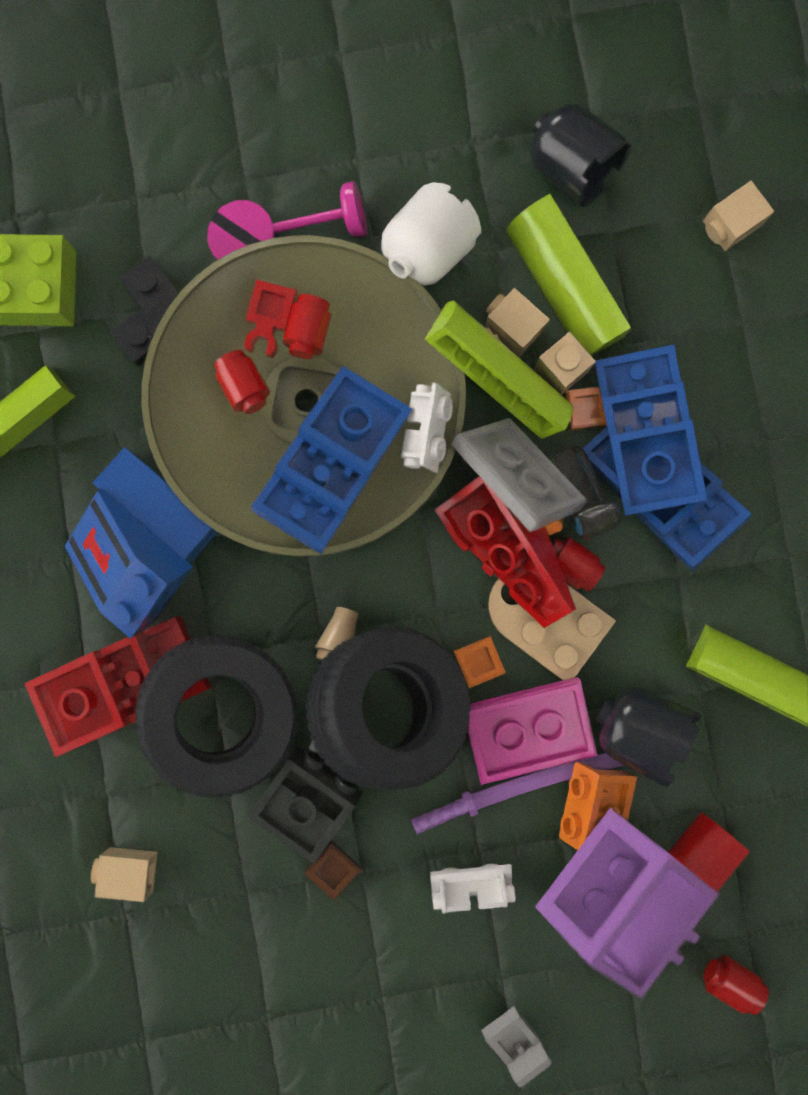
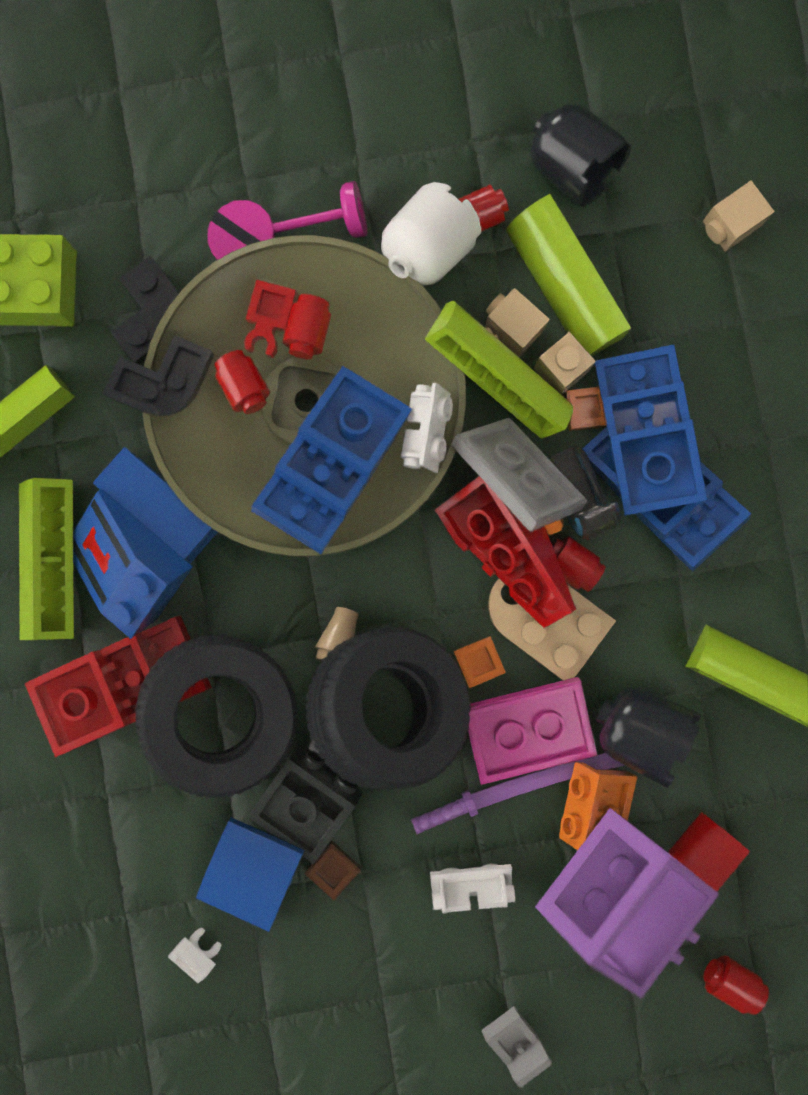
tan brick [91,847,158,902] -> none
none -> lime brick [19,478,74,640]
none -> black plate [103,335,215,417]
none -> white tile [168,928,221,983]
none -> blue slope [196,817,304,932]
none -> red brick [458,184,509,232]

